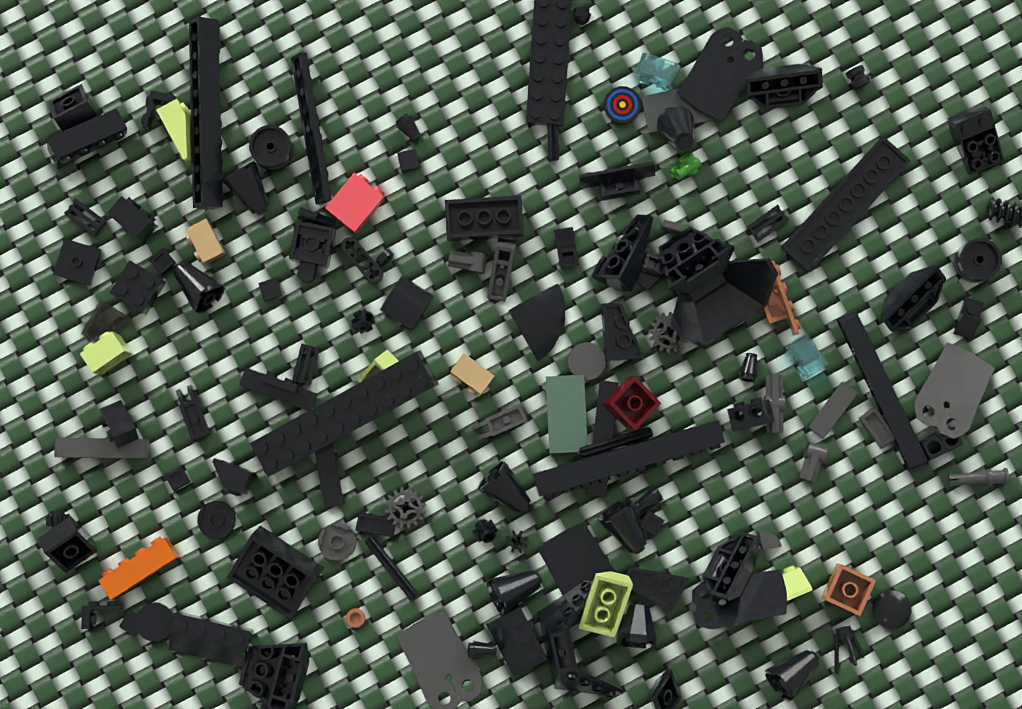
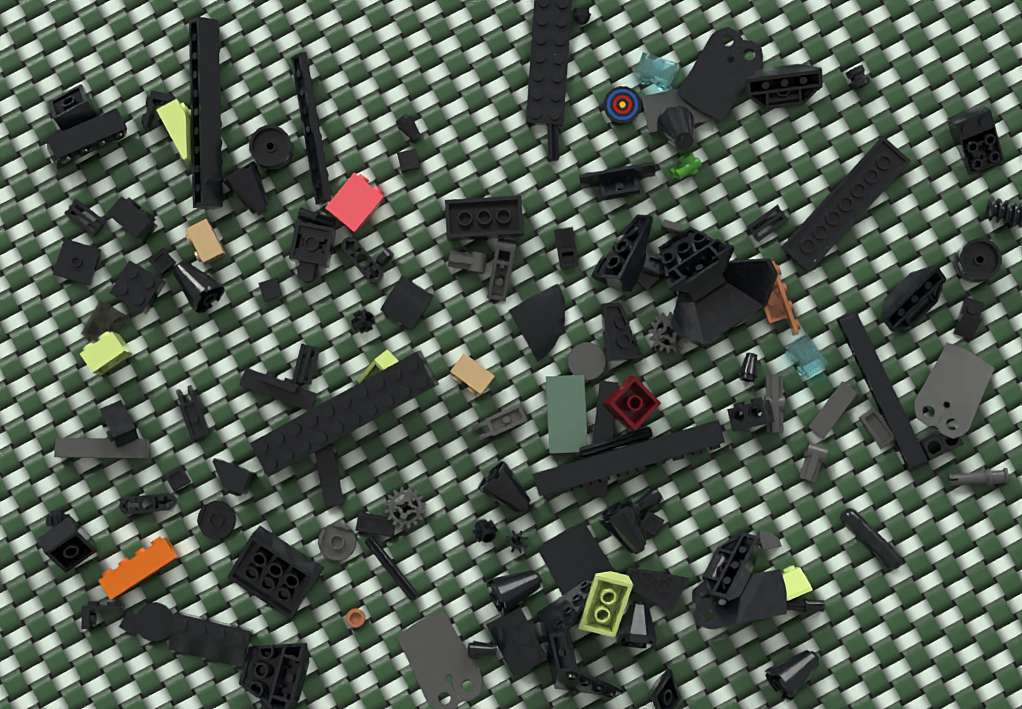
nougat brick [821,563,876,616] -> none
black plant [833,625,865,674] -> none
black dish [873,591,912,629] -> none
none -> black beam [119,493,177,514]
none -> black axle [787,597,825,613]
none -> black piece [840,508,903,570]

